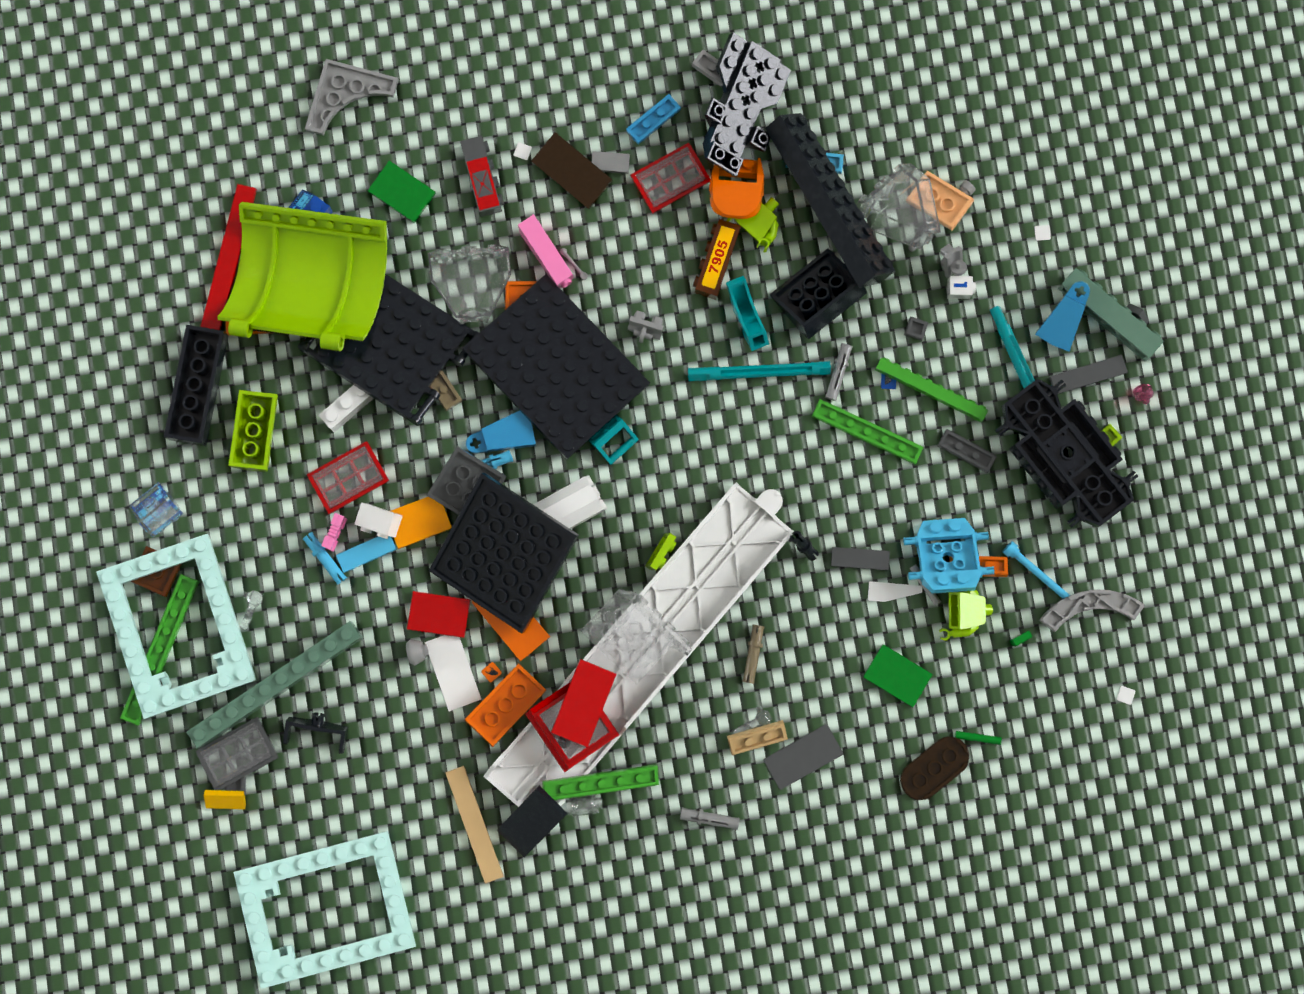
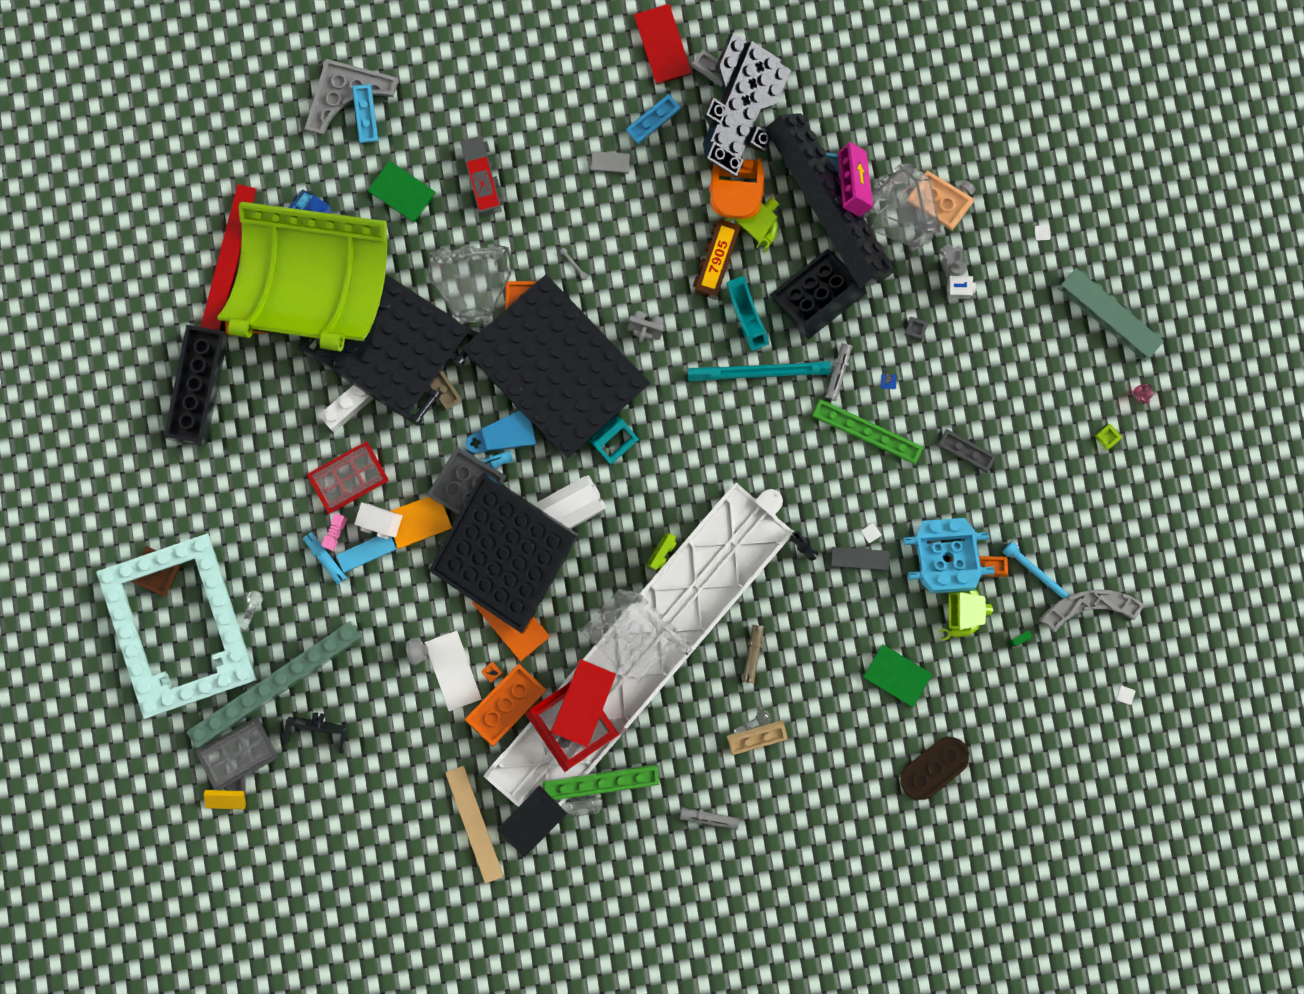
bright green tile [120,574,199,725] -> none
clear slope [129,482,183,538] -> none
lime brick [228,390,278,472] -> none
light aqua plate [233,831,416,989] -> none
red tile [407,591,471,638] -> none
white sticker [513,142,532,160] -> none
bright pink slope [518,214,573,288] -> none
dark brown tile [531,132,613,209] -> none
clear piece [630,143,711,214] -> none
dark grey sticker [763,724,844,790] -> none
white sticker [868,581,922,602] -> none
bright green piece [875,357,988,422] -> none
light grey piece [909,564,941,606] -> none
green piece [955,731,1002,745] -> none
teal piece [990,306,1035,388] -> none
black piece [995,379,1138,528] -> none
dark azure piece [1035,281,1090,351] -> none
dark grey tile [1049,355,1128,394] -> none
dark grey tile [1127,303,1149,324] -> none
none -> medium azure tile [352,84,378,143]
none -> red tile [634,4,692,85]
none -> dark pink brick [837,142,873,217]
none -> white sticker [861,523,881,543]

